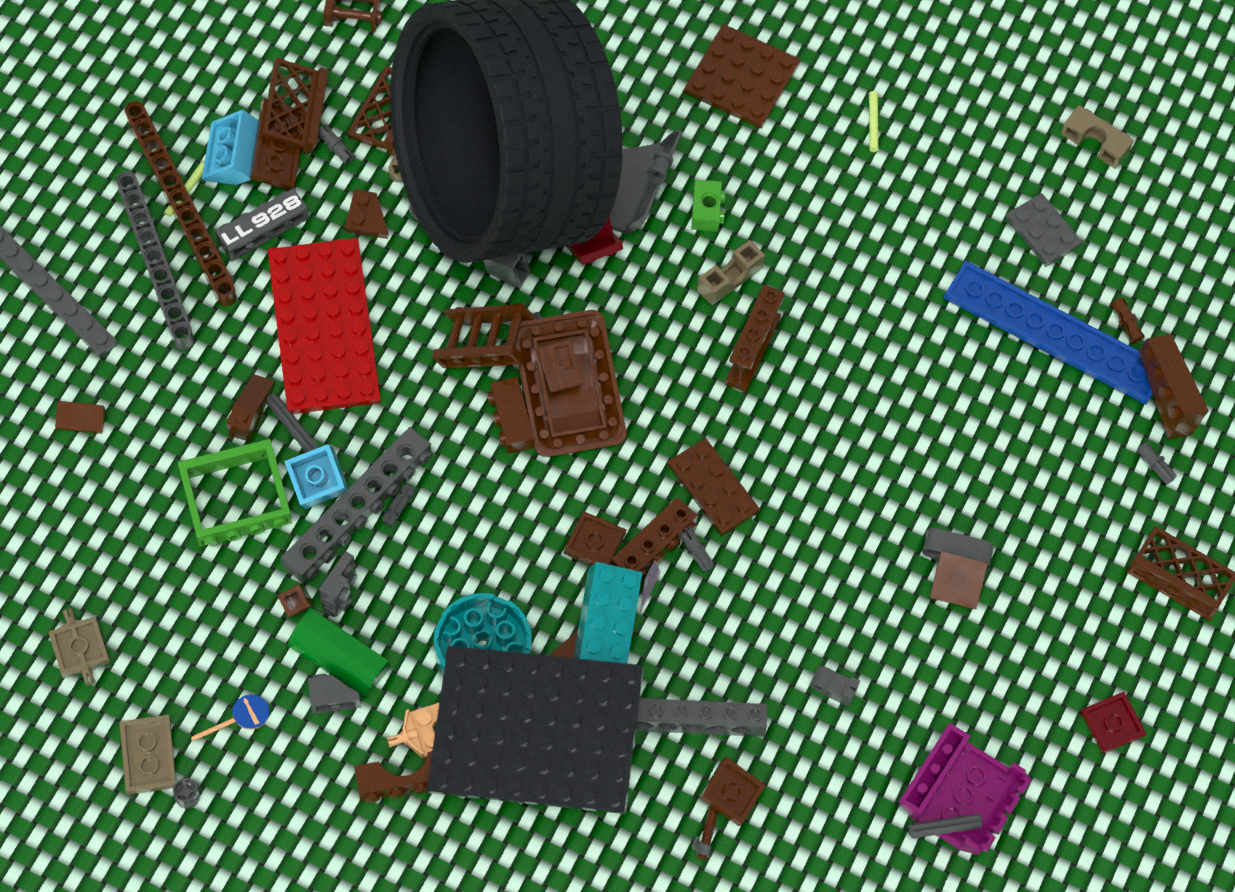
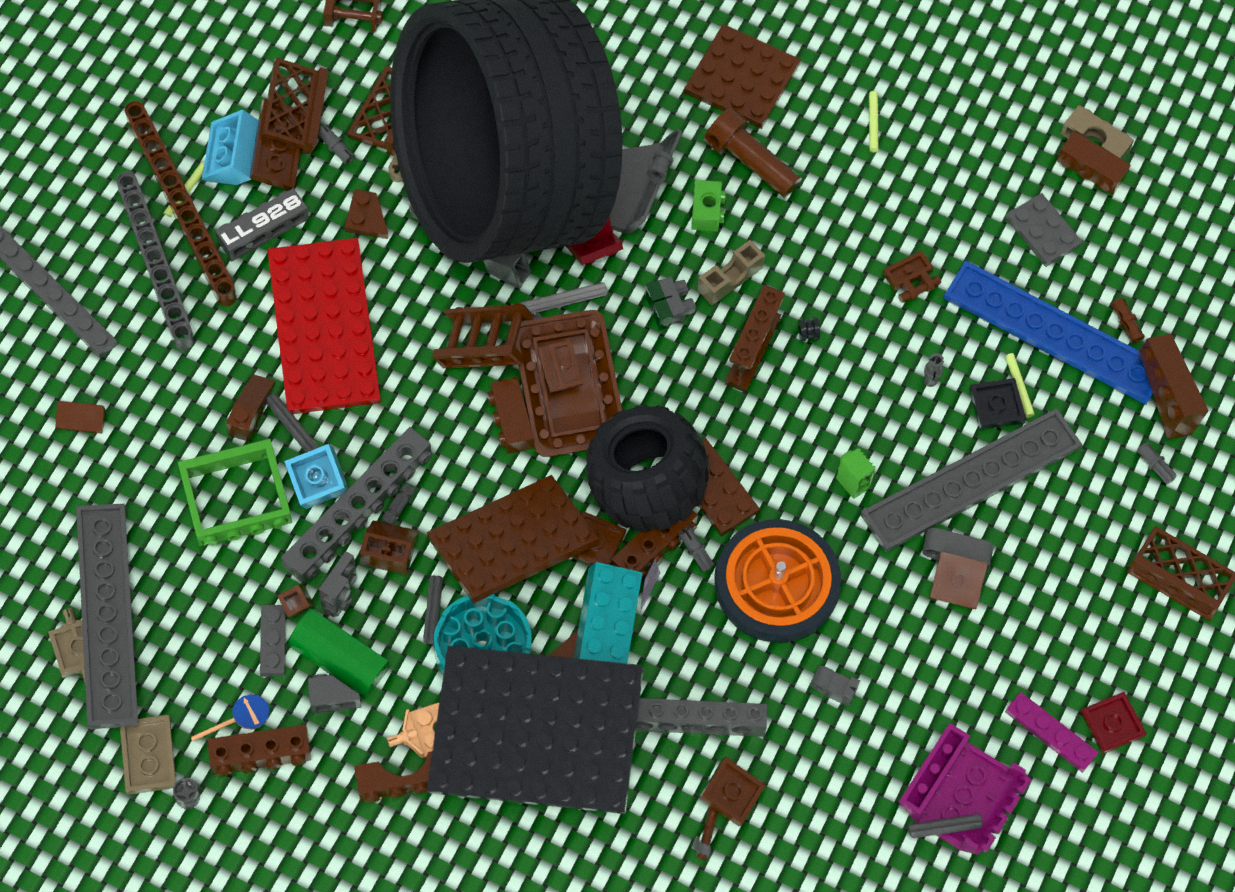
none -> dark grey plate [76,503,138,729]
none -> reddish brown brick [207,725,311,776]
none -> dark grey plate [260,605,286,677]
none -> reddish brown slope [359,520,419,575]
none -> dark grey axle [423,575,443,644]
none -> reddish brown plate [427,475,599,604]
none -> light grey axle [481,282,607,326]
none -> black tyre [586,405,709,532]
none -> hips [644,277,696,331]
none -> reddish brown piece [703,107,802,198]
none -> orange wheel [715,519,841,643]
none -> black wheel [798,317,820,341]
none -> bright green brick [836,448,876,499]
none -> dark grey plate [861,408,1083,553]
none -> reddish brown plate [882,250,941,303]
none -> dark grey pin [923,353,944,387]
none -> black plate [969,378,1026,430]
none -> yellowish green bar [1005,353,1035,418]
none -> magenta plate [1005,692,1099,773]
none -> reddish brown brick [1057,131,1131,194]

